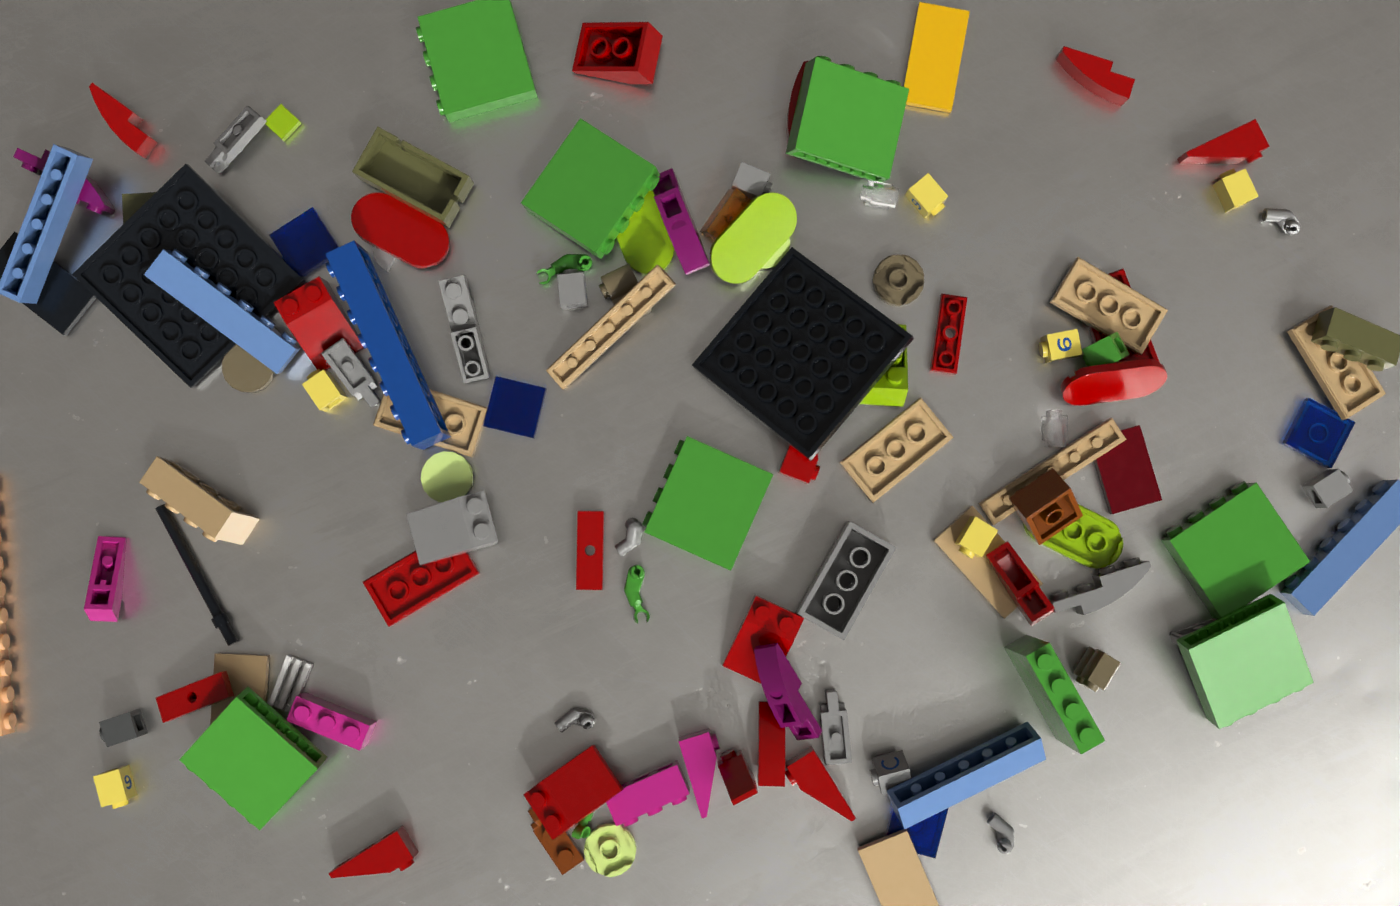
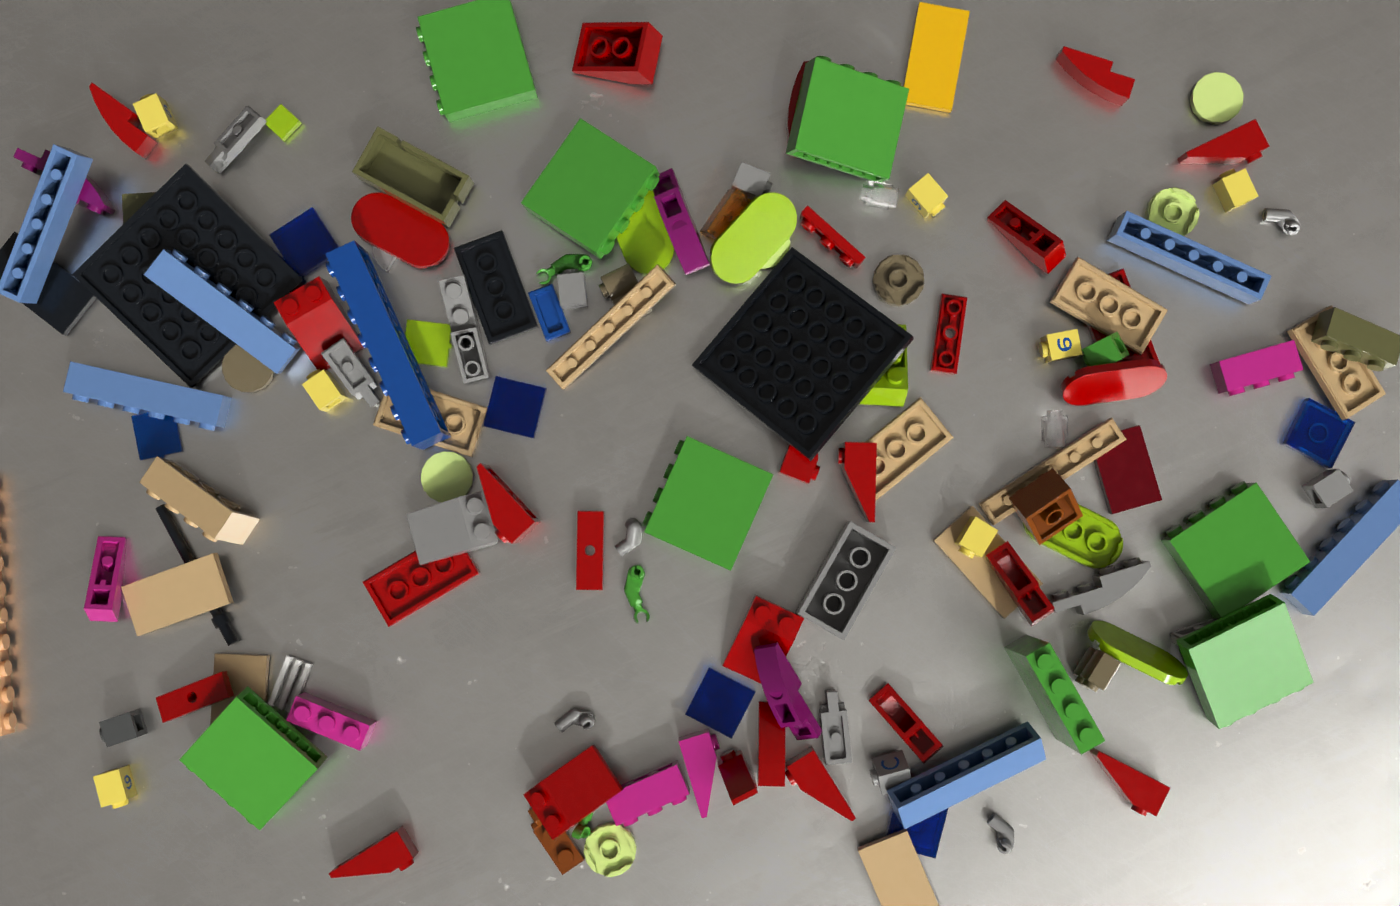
none -> medium blue brick [63,361,232,431]
none -> tan tile [121,553,234,636]
none -> clear blue piece [131,412,183,461]
none -> light yellow brick [133,93,178,139]
none -> lime piece [405,319,452,367]
none -> black tile [454,230,538,345]
none -> red slope [477,463,541,544]
none -> blue tile [528,284,571,342]
none -> clear blue tile [685,667,756,739]
none -> red tile [800,205,866,268]
none -> red slope [837,442,877,522]
none -> red slope [869,683,944,764]
none -> red slope [987,200,1066,274]
none -> lime tile [1087,620,1188,685]
none -> red slope [1089,748,1170,817]
none -> medium blue brick [1107,211,1271,305]
none -> yellowish green tile [1145,187,1200,236]
none -> yellowish green tile [1190,72,1244,125]
none -> dark pink brick [1210,340,1303,396]

